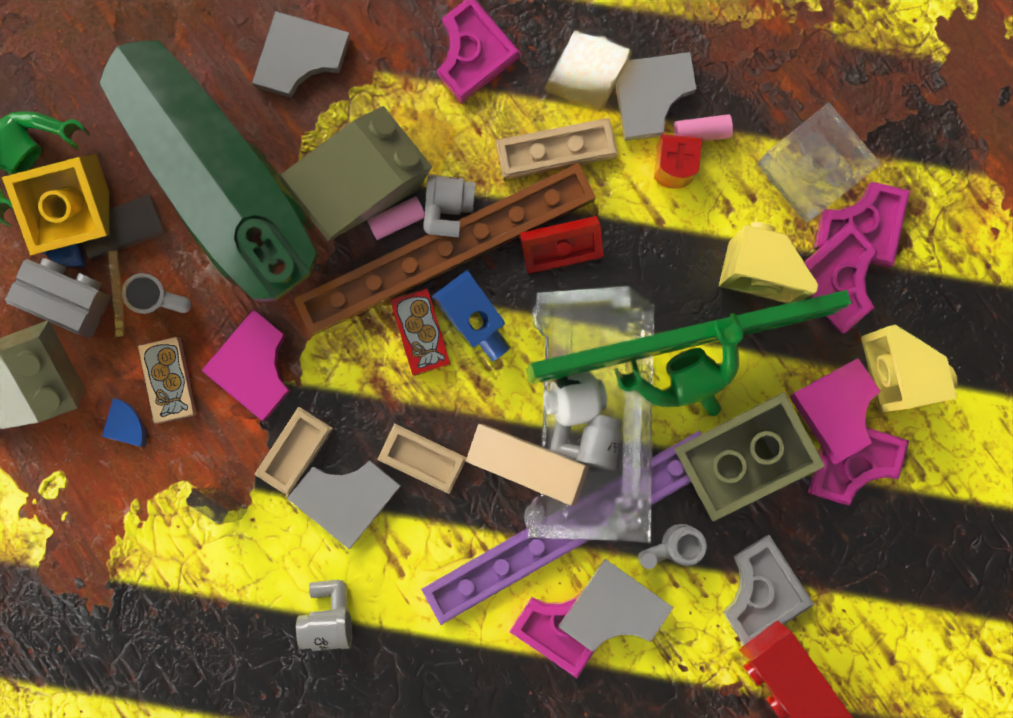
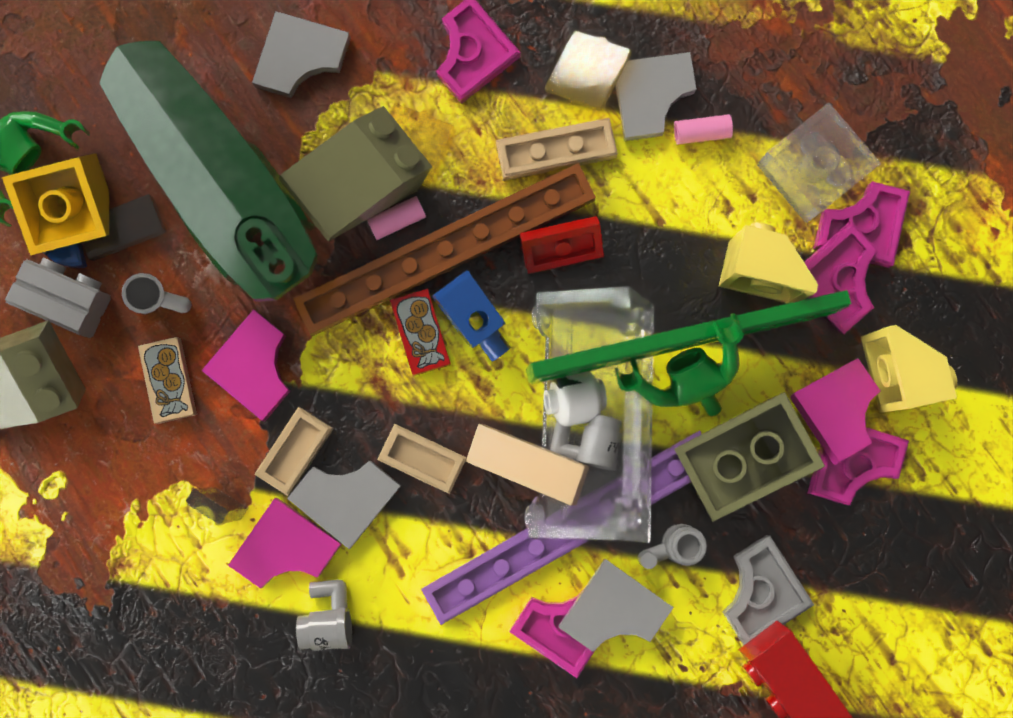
blue tile [102,398,146,447] -> none
clear yellow piece [108,251,124,337] -> none
light grey piece [423,174,475,237] -> none
red piece [654,134,702,189] -> none
none -> dark pink tile [228,498,342,589]

